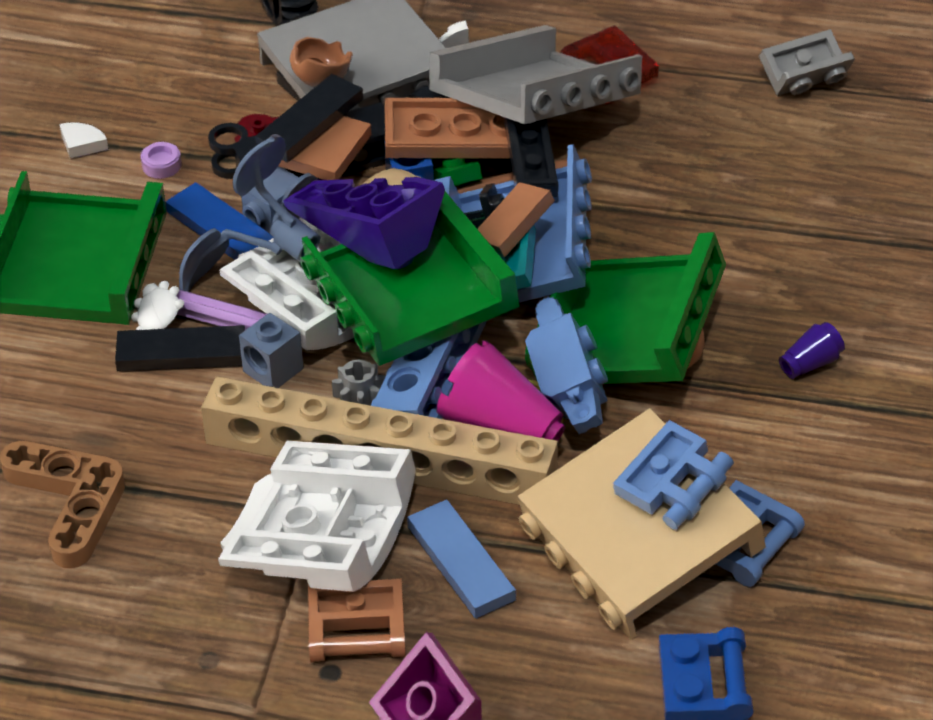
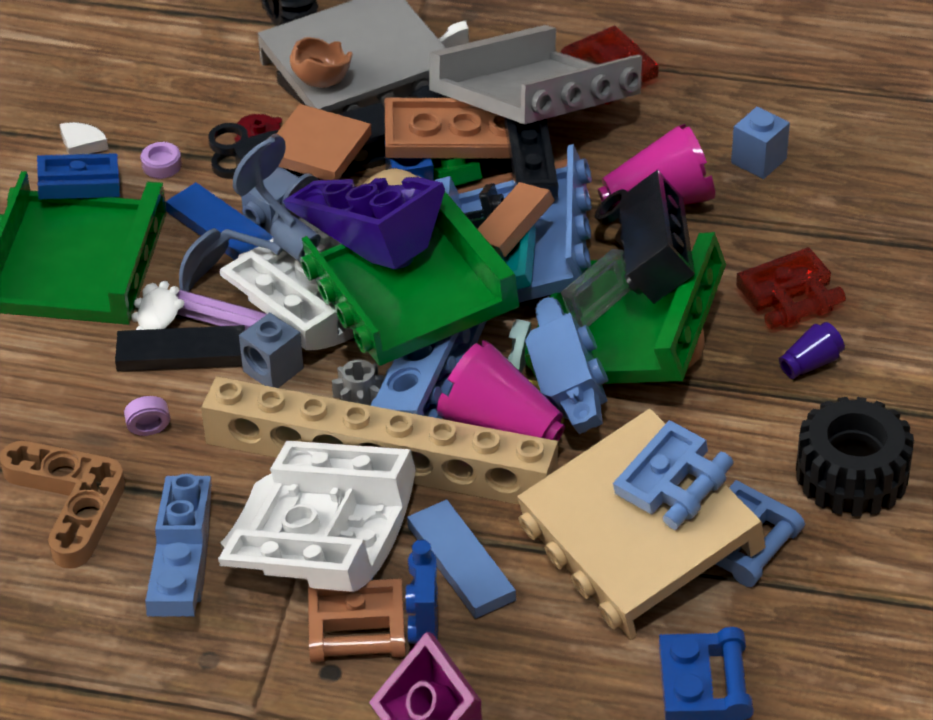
black tile [255,74,363,163] -> none
light grey bracket [759,29,855,96] -> none
none -> blue plate [37,153,120,199]
none -> lavender tile [124,396,170,436]
none -> medium blue slope [145,474,211,617]
none -> blue plate [406,540,438,644]
none -> light aqua tile [508,319,531,373]
none -> clear tile [561,249,631,327]
none -> black hinge [594,169,695,304]
none -> dark pink cone [598,124,716,210]
none -> medium blue brick [731,107,790,179]
none -> clear red plate [736,247,846,330]
none -> black tyre [796,397,914,516]

